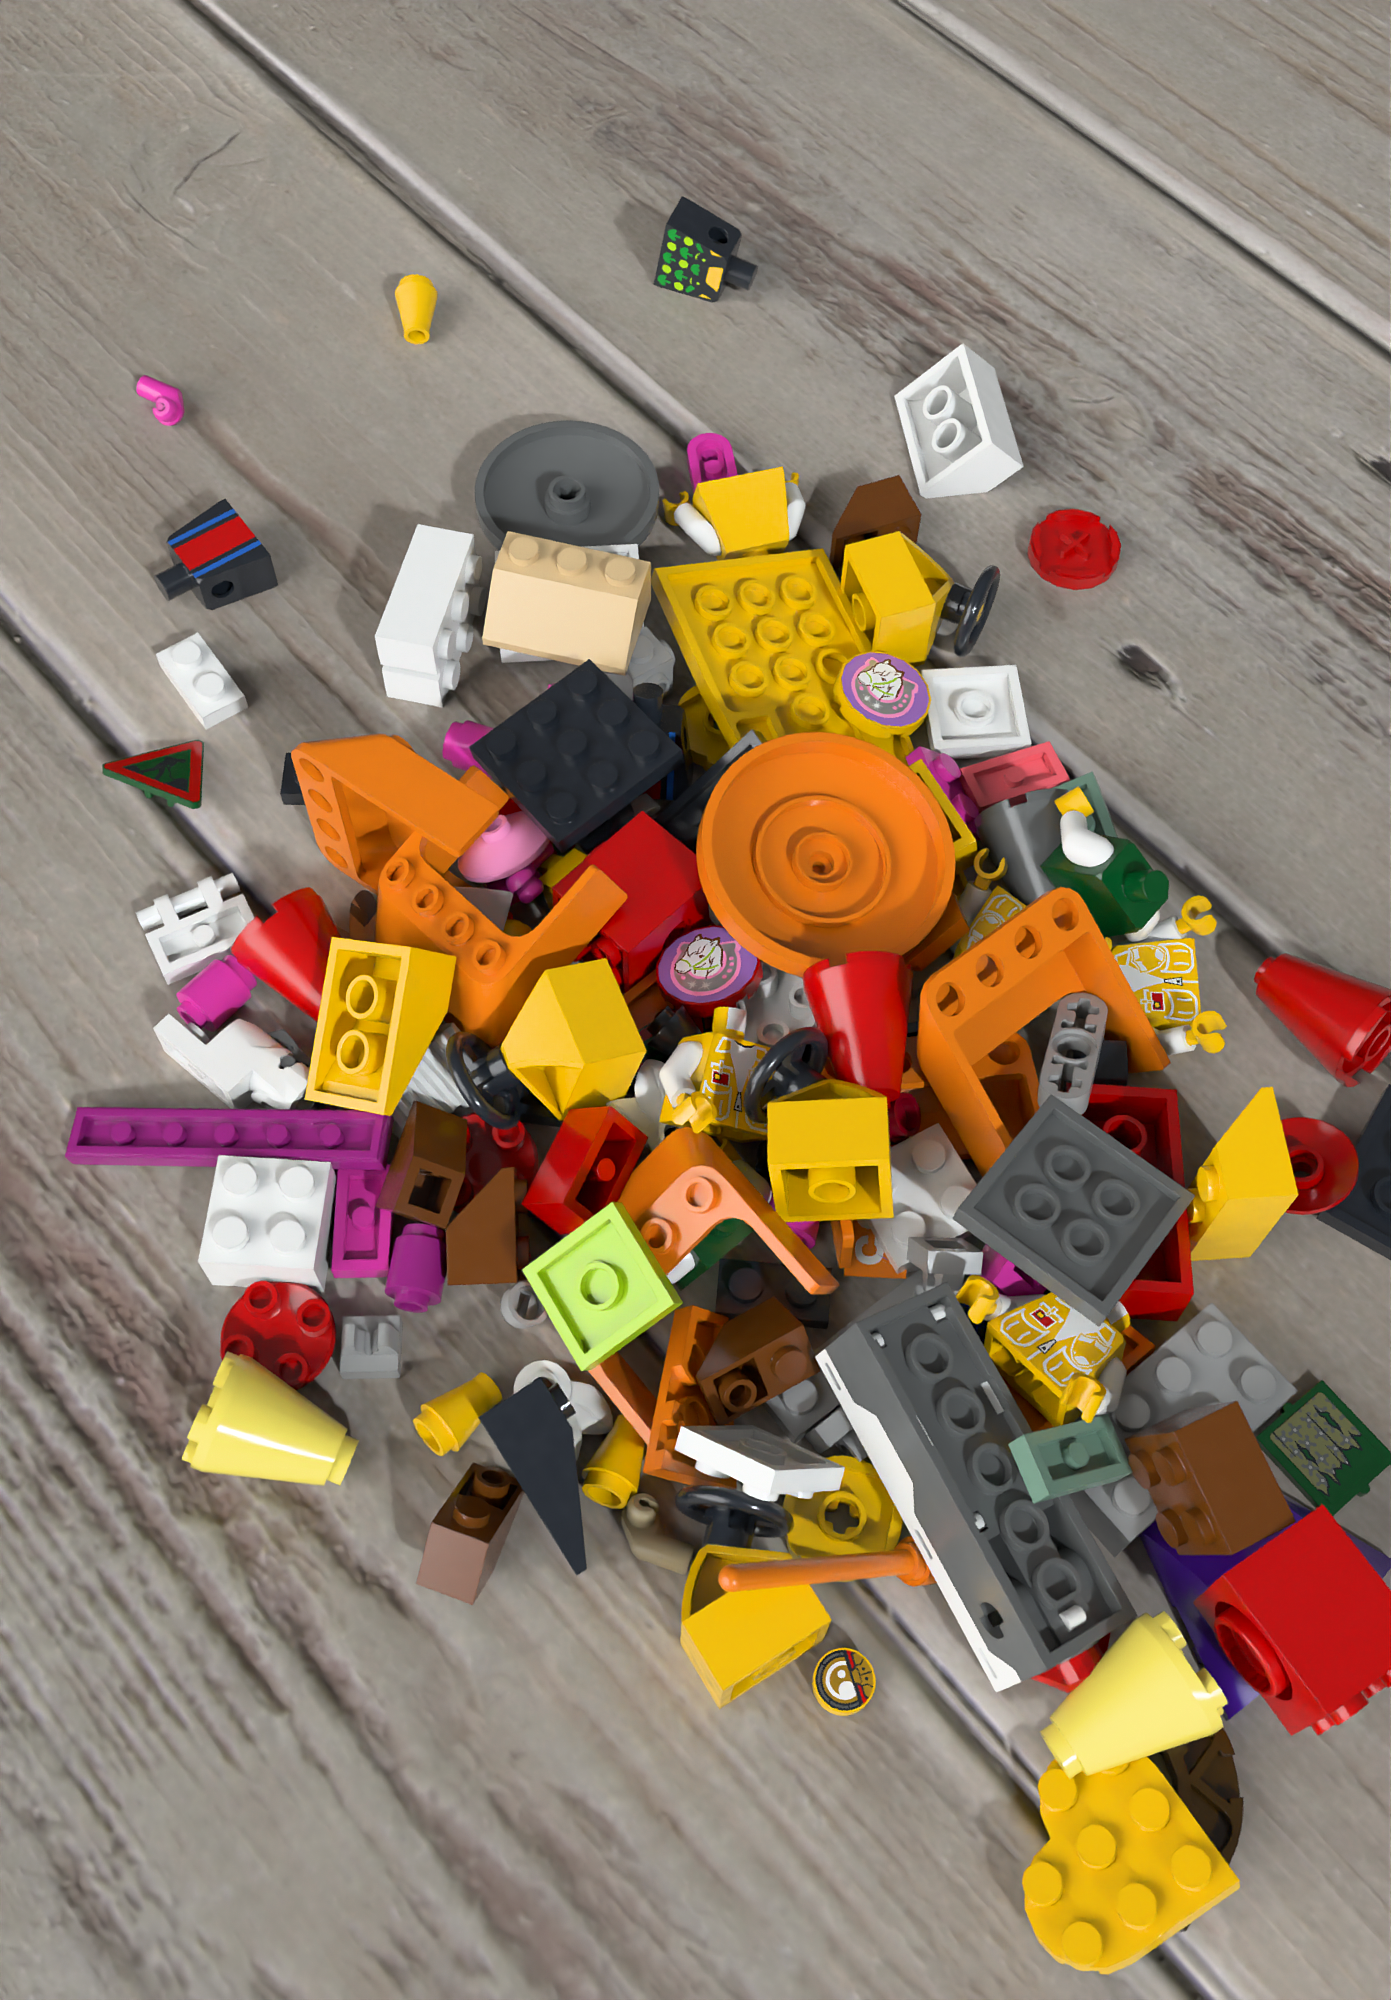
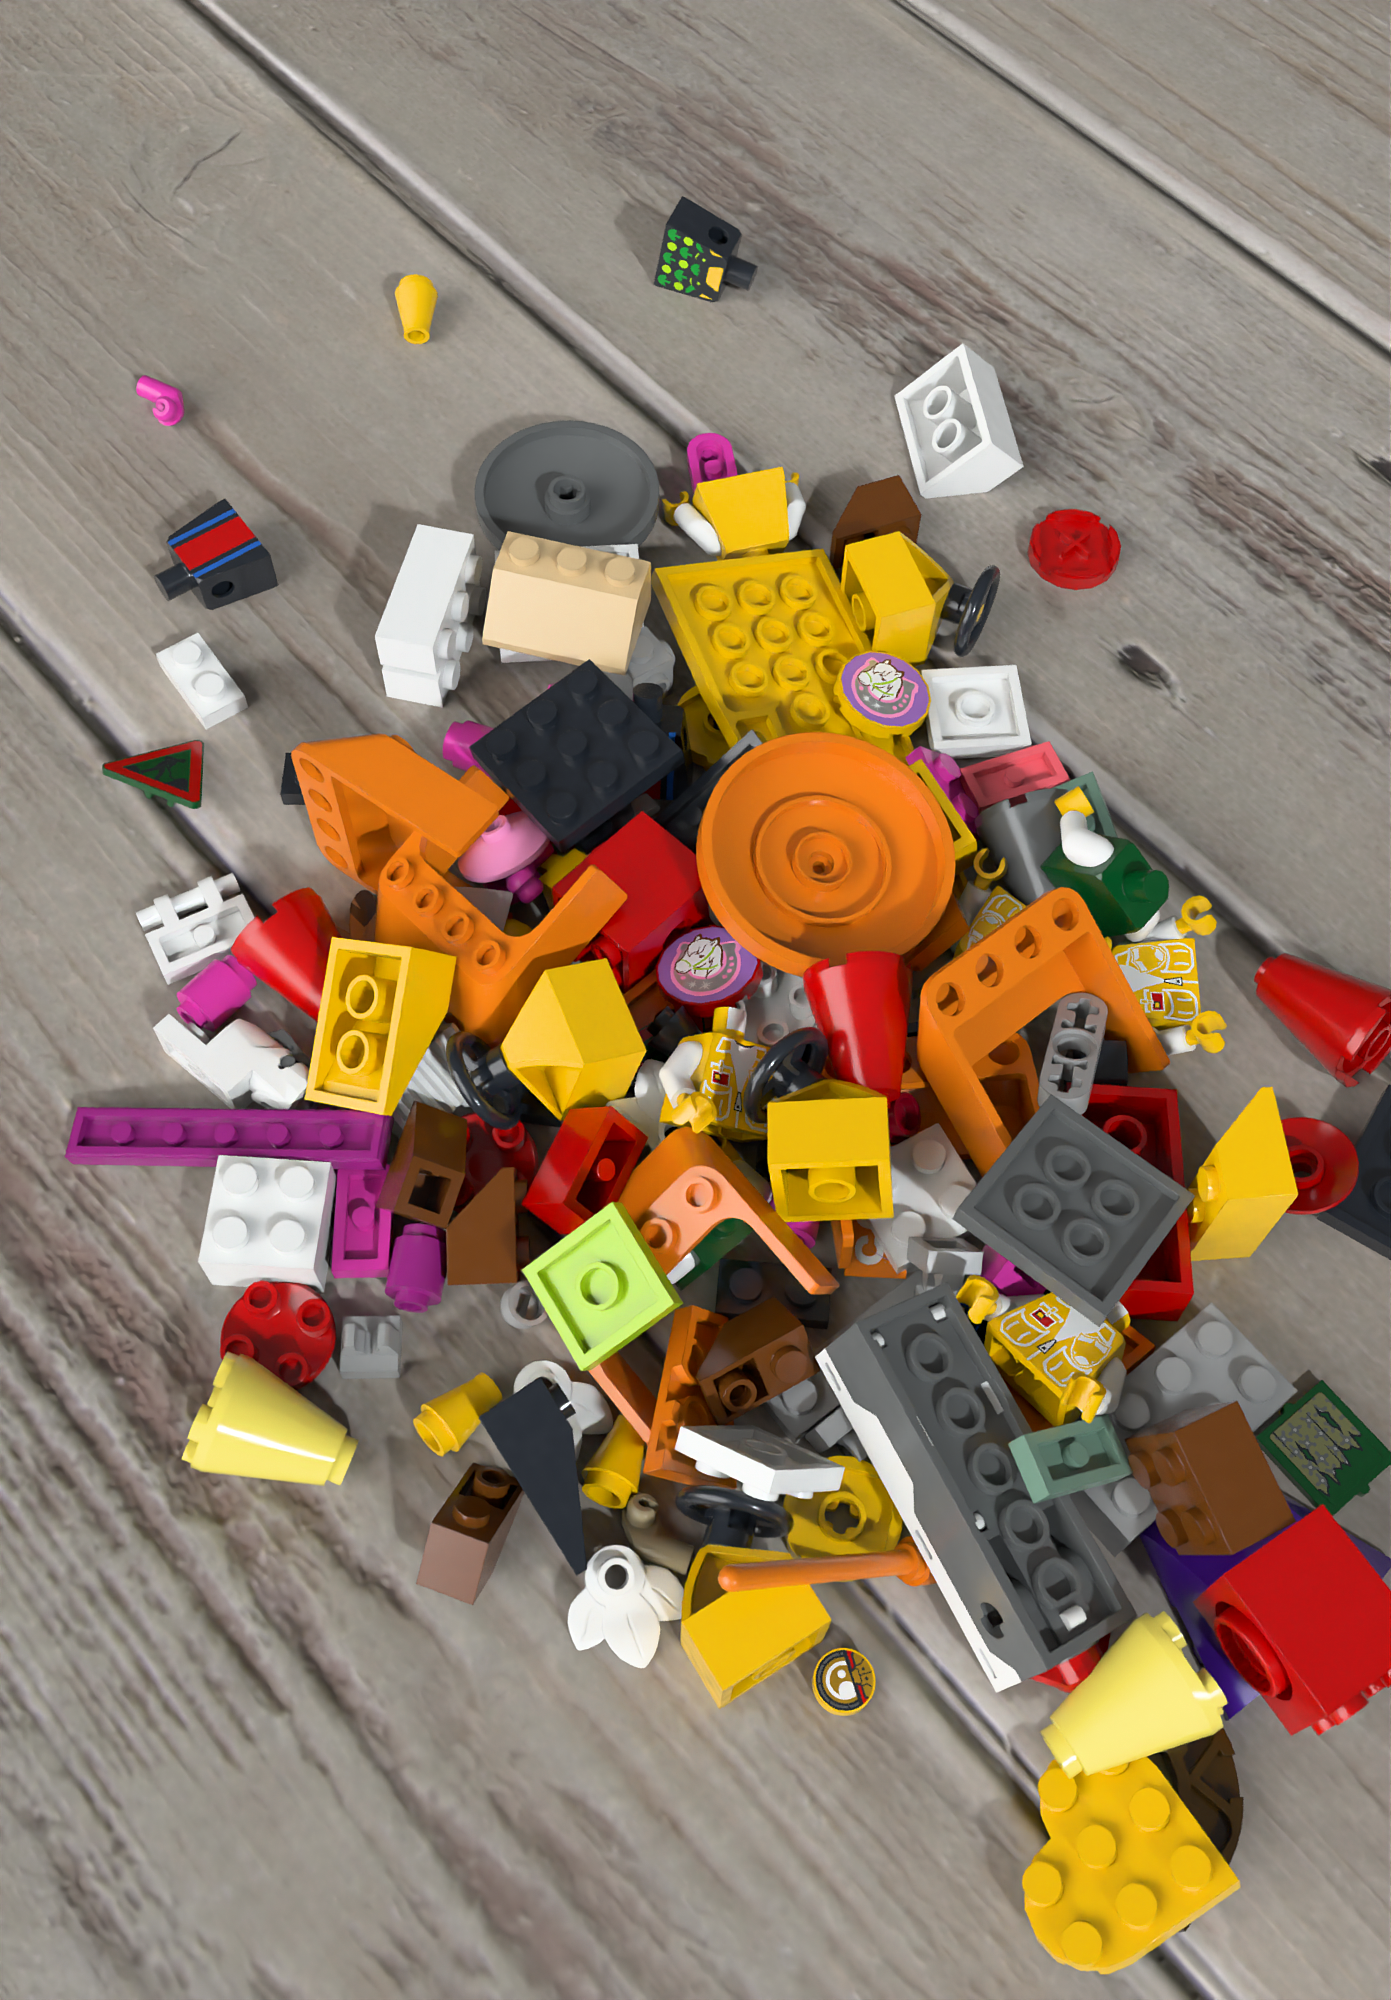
none -> white plate [568,1544,684,1668]

